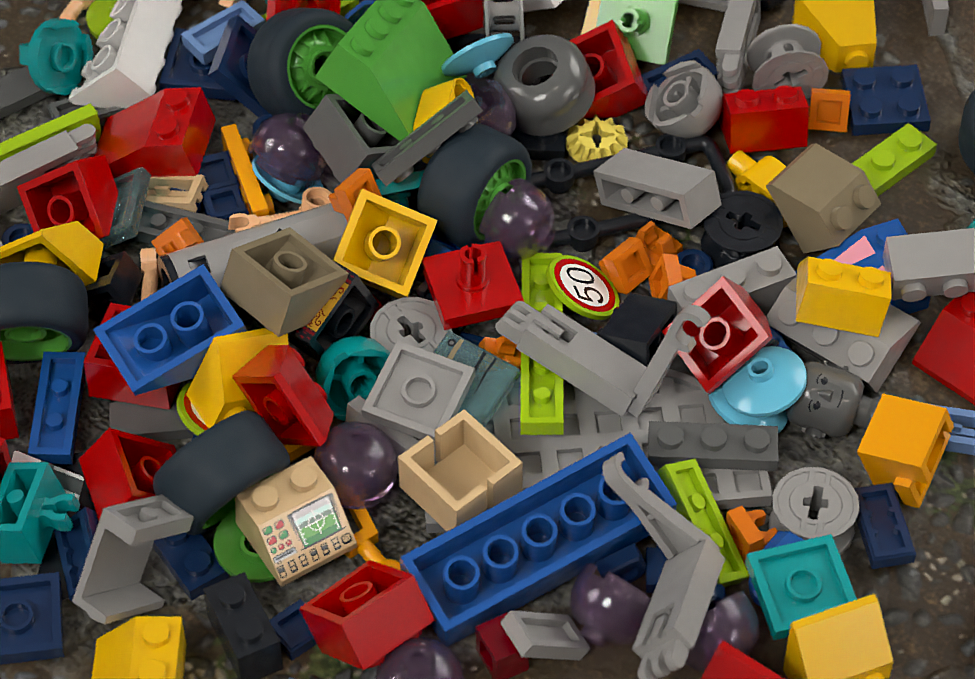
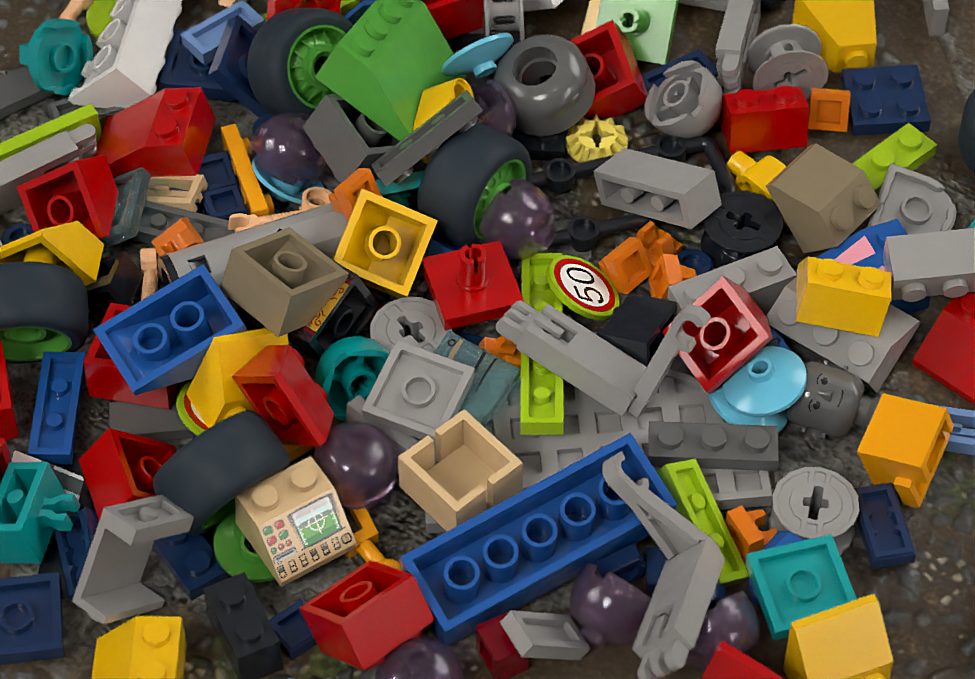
none -> light grey tile [867,163,956,235]

